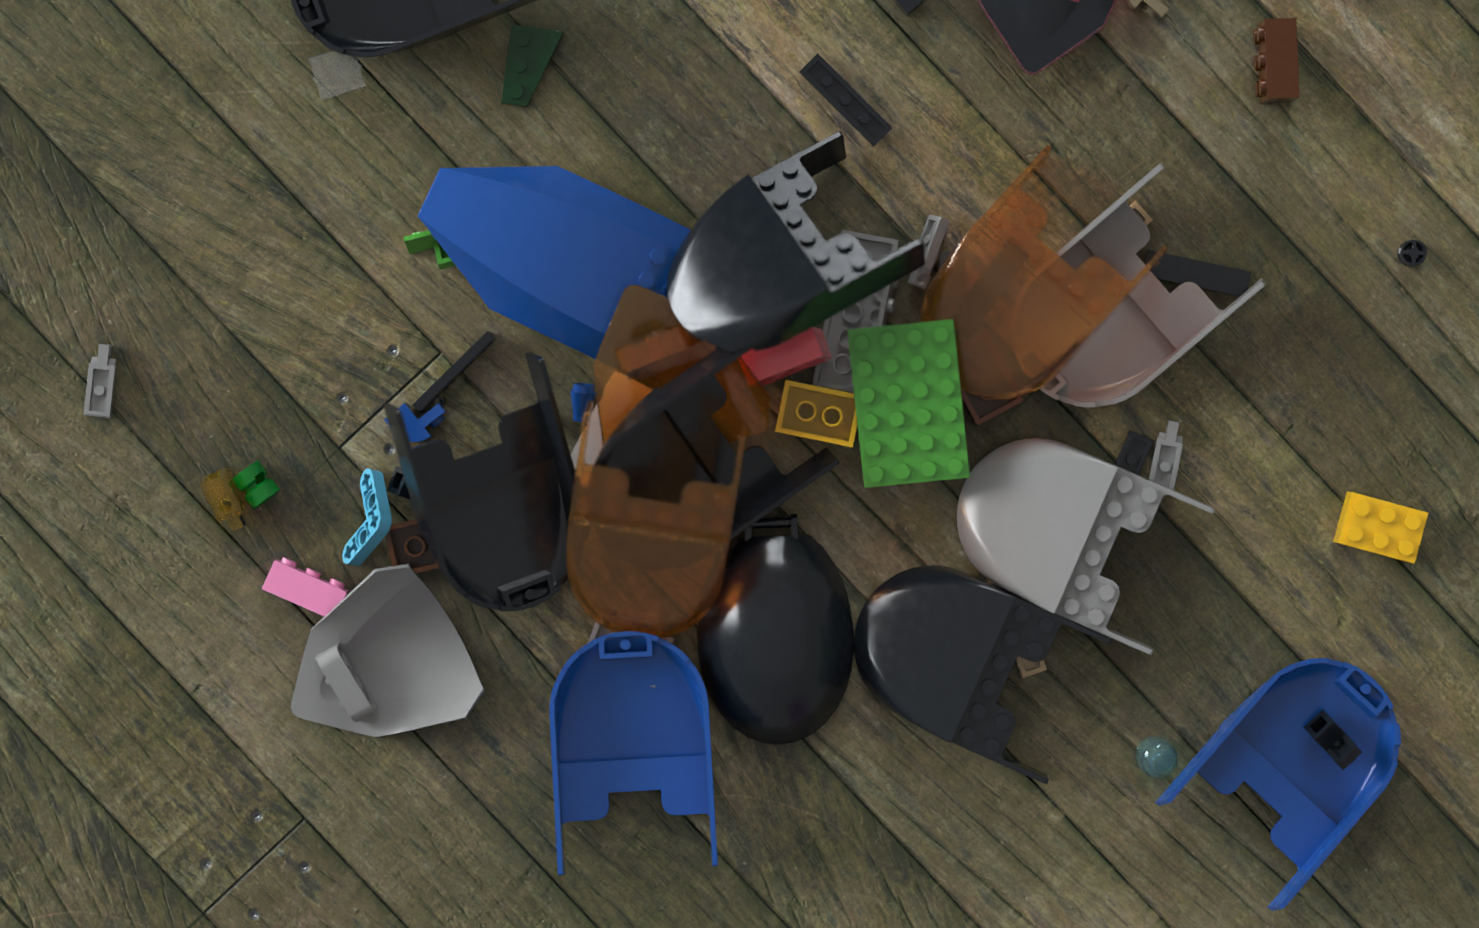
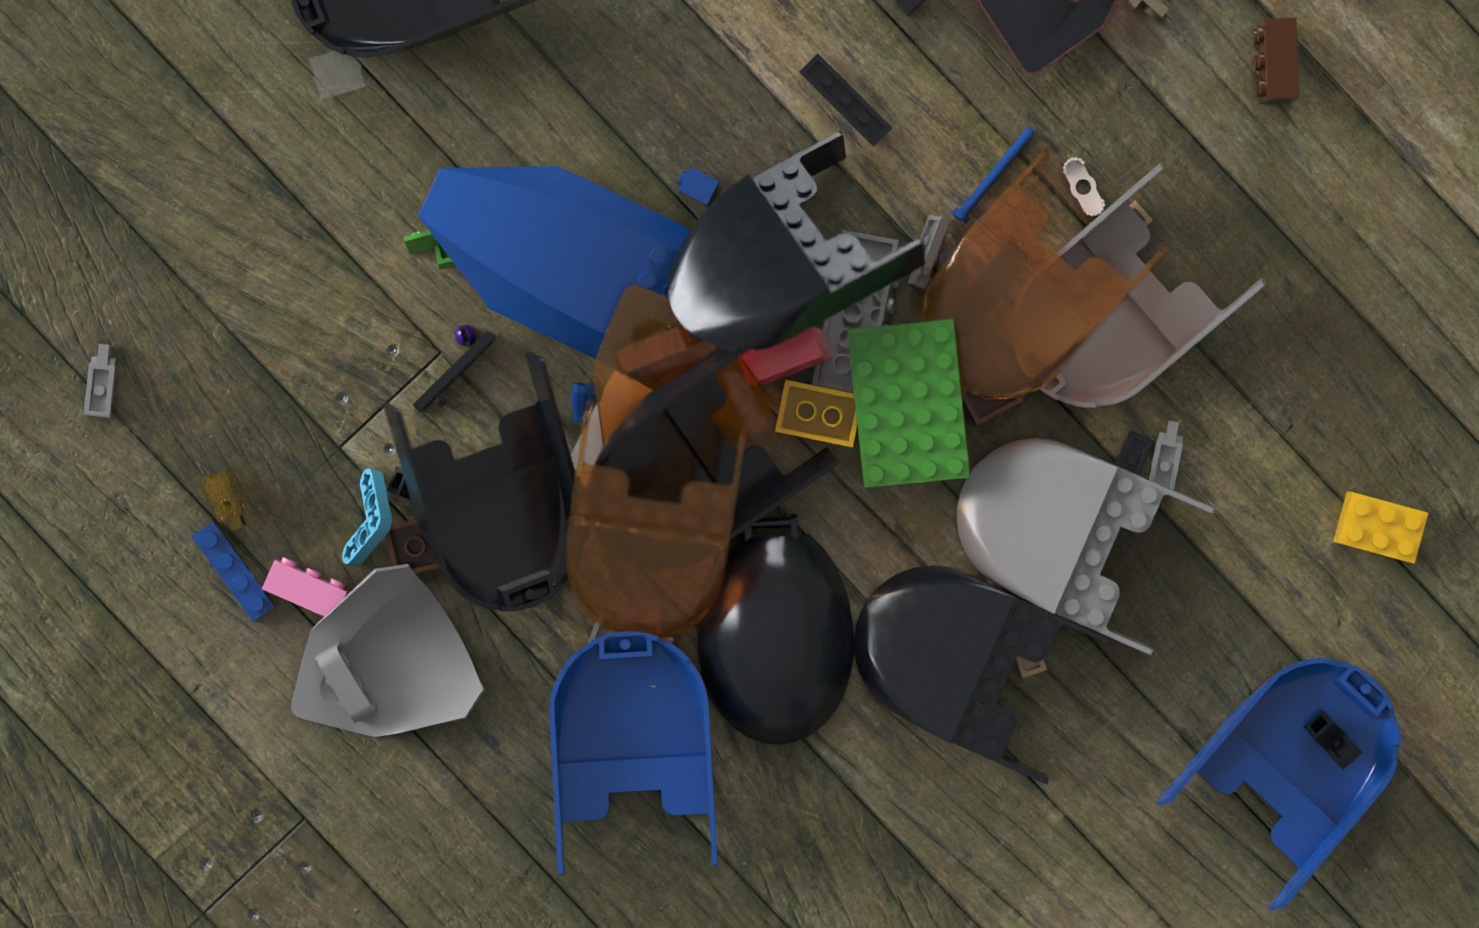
green wheel [232,460,281,510] -> none
blue brick [384,403,447,442] -> none
dark green wing [501,24,564,107] -> none
clear light blue hair [1136,737,1178,778] -> none
black tile [1145,250,1251,297] -> none
black wheel [1397,240,1427,267] -> none
none -> blue plate [192,521,276,622]
none -> dark purple hinge [455,325,476,346]
none -> blue brick [677,167,719,206]
none -> blue bar [952,127,1035,224]
none -> white piece [1063,157,1105,216]

